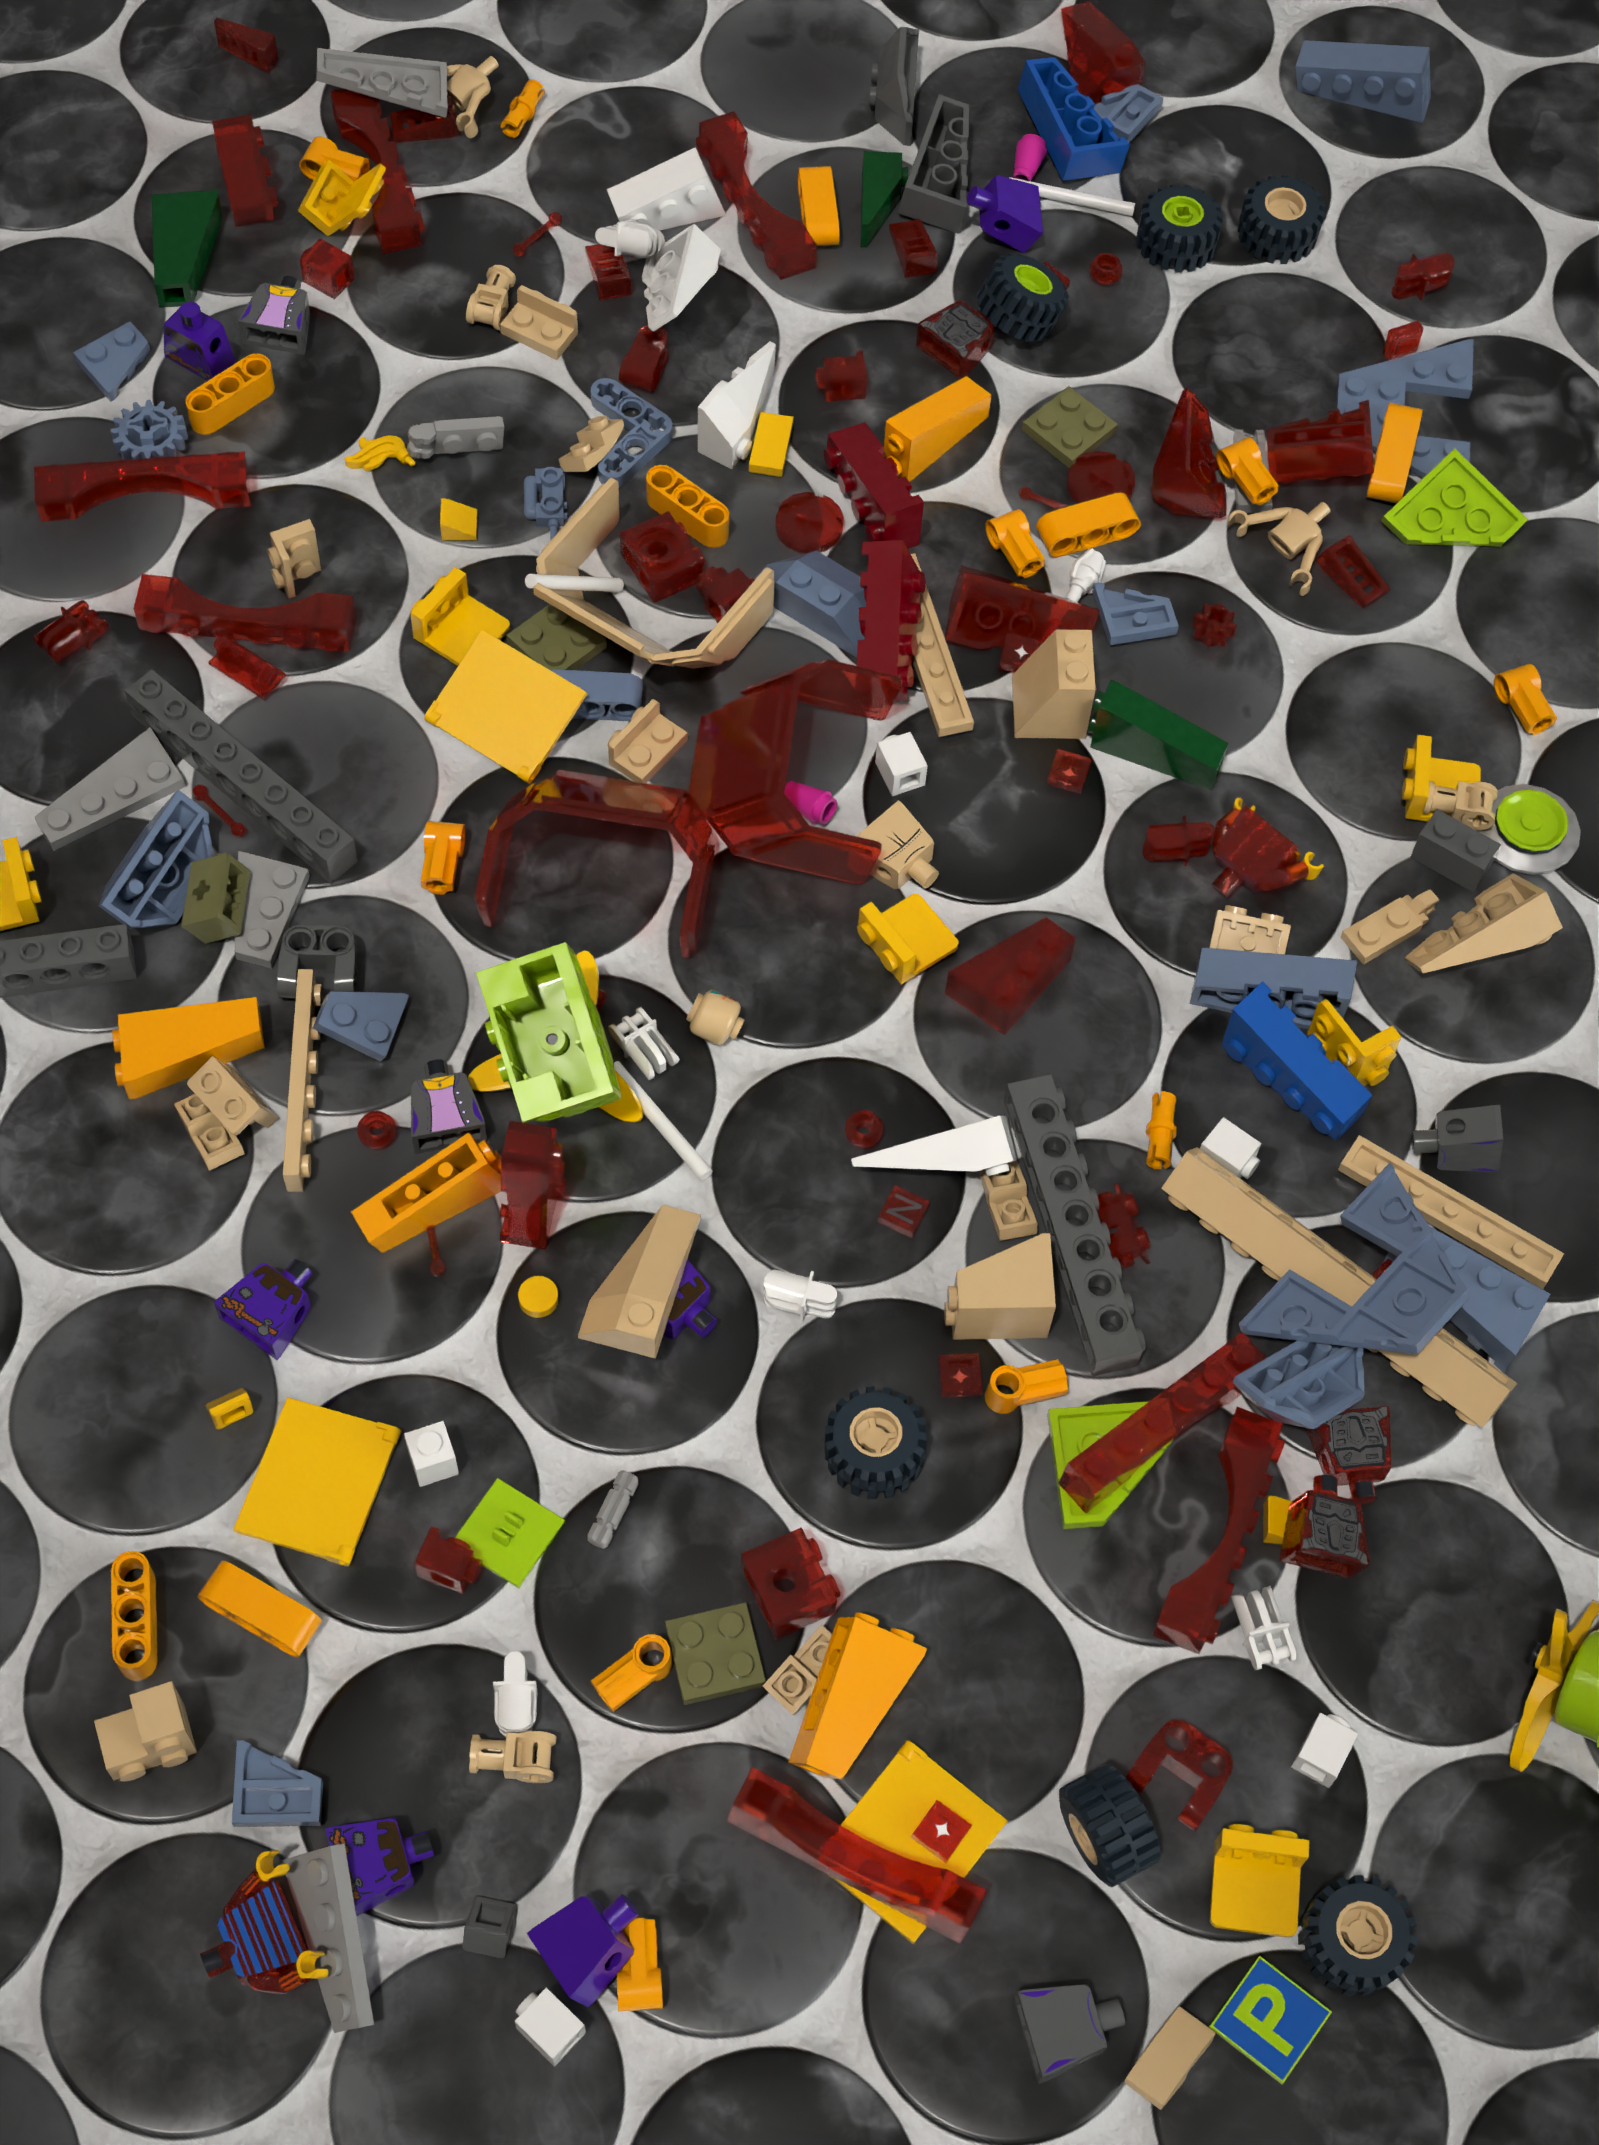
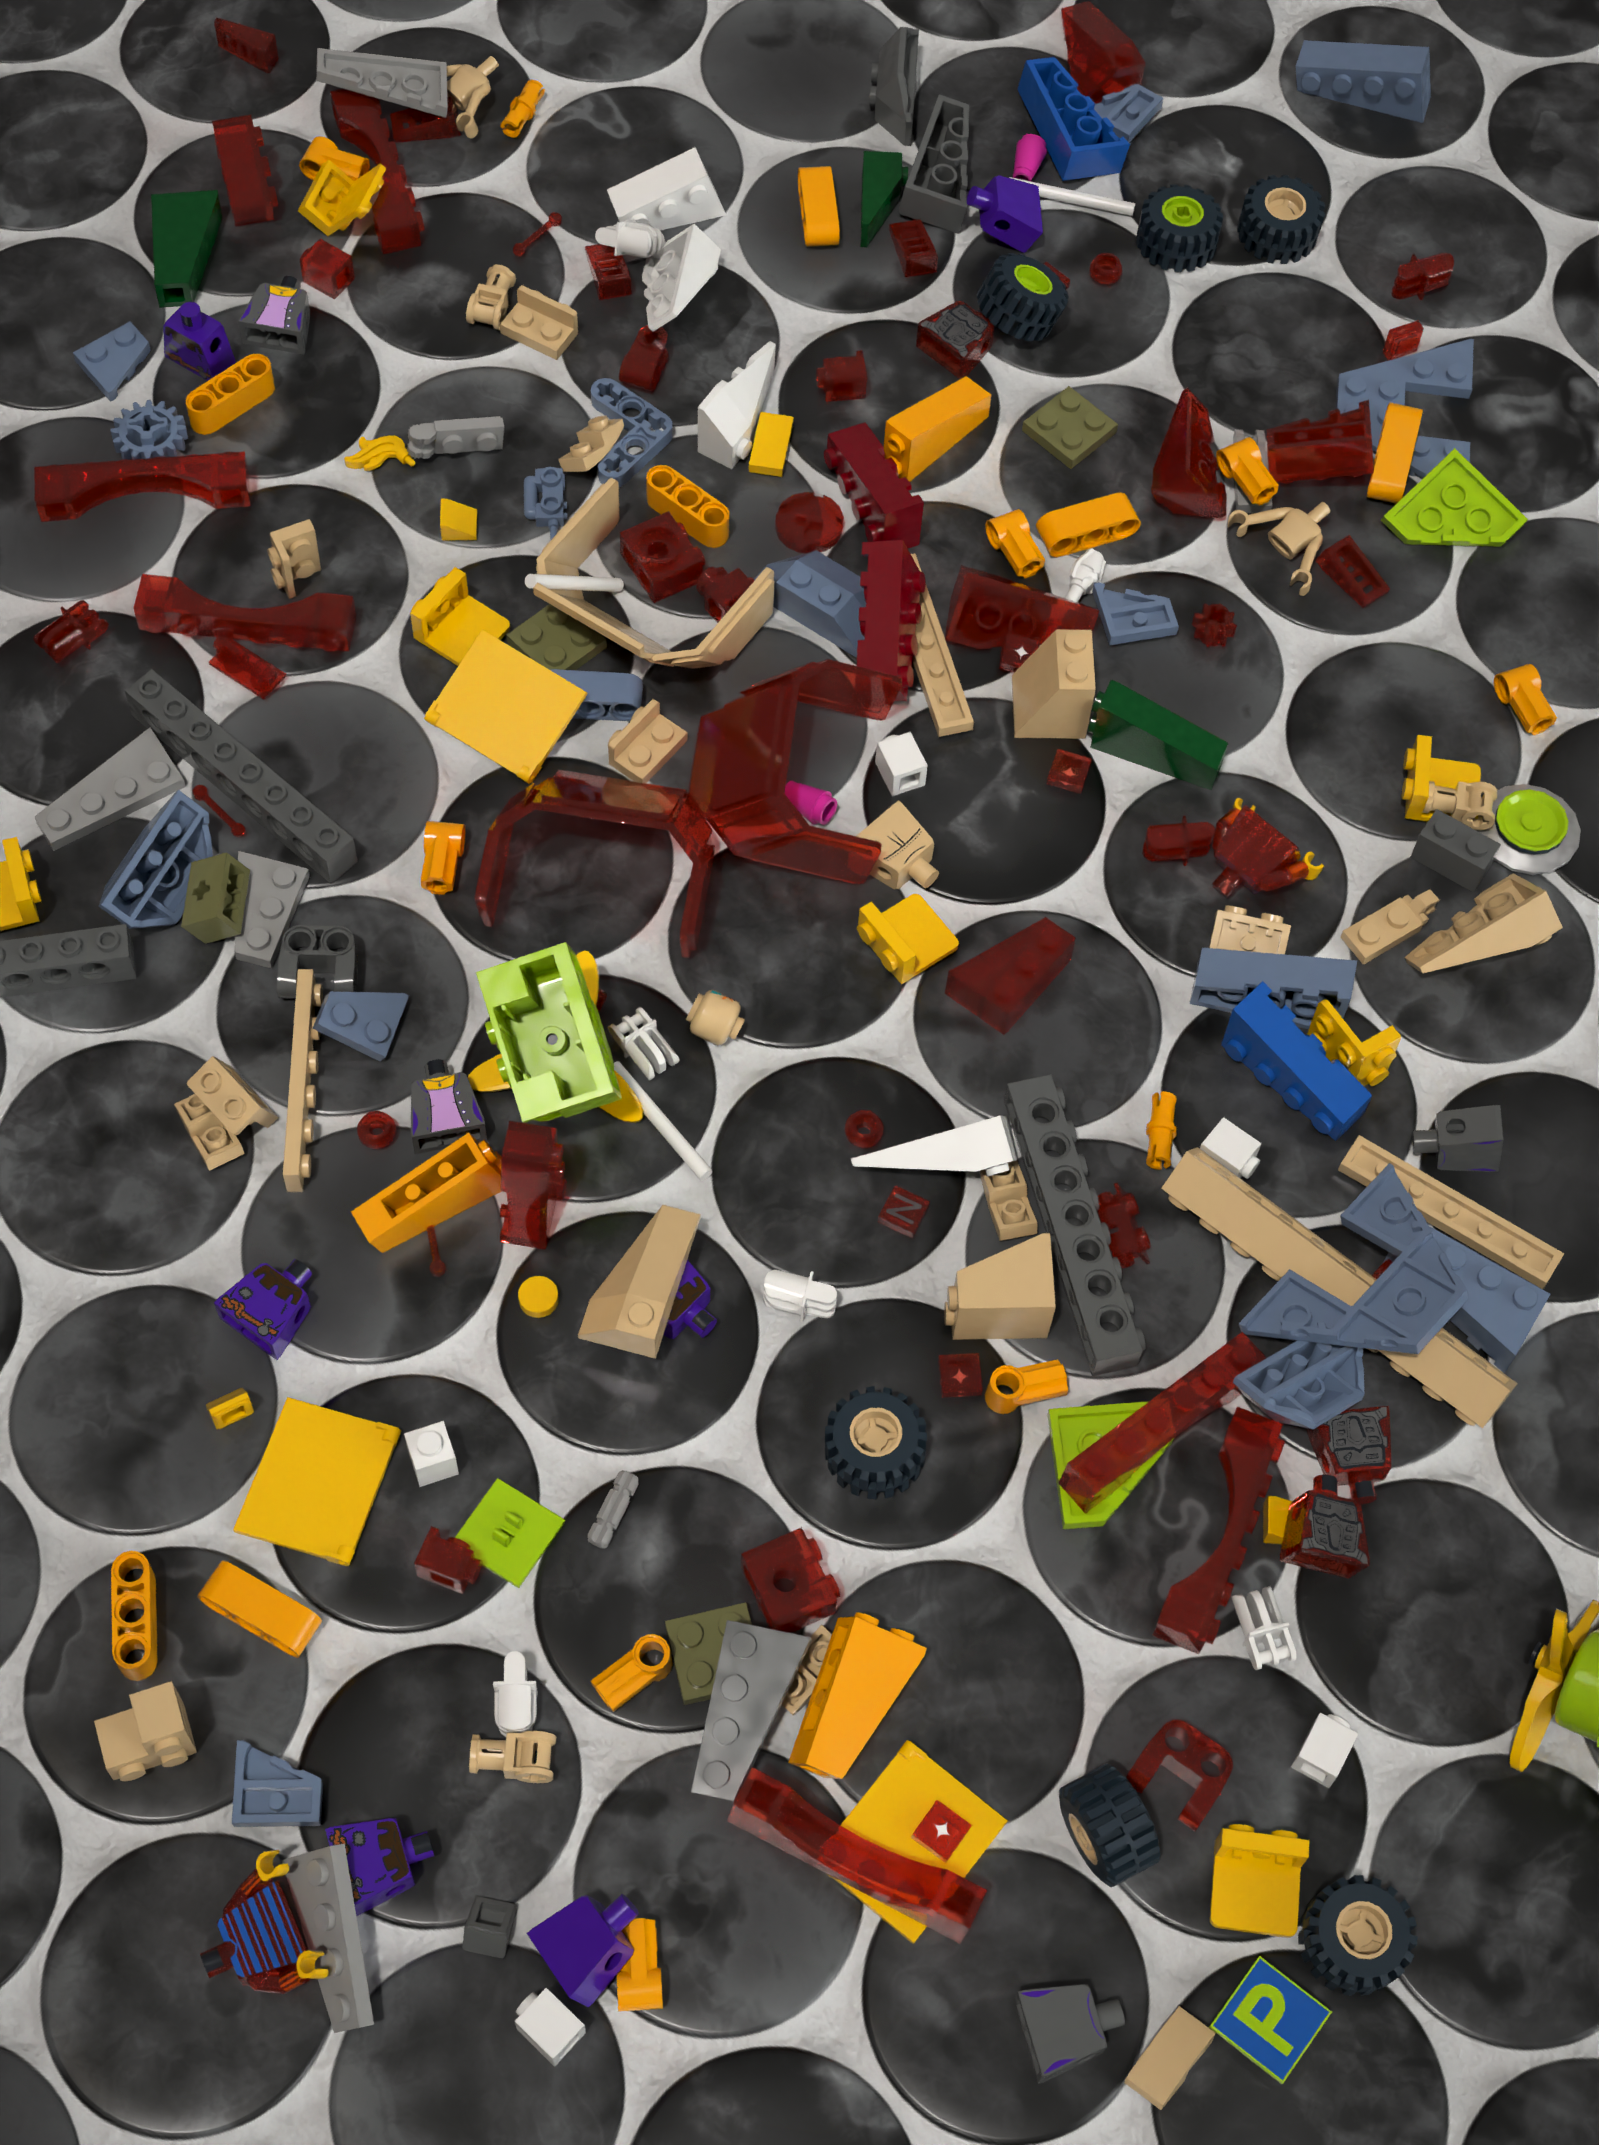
light orange slope [112,997,264,1100] -> none
clear red arch [696,111,817,280] -> none
clear red hinge [1019,487,1068,509] -> none
clear red tile [1067,451,1135,504] -> none
none -> wedge [691,1620,812,1802]

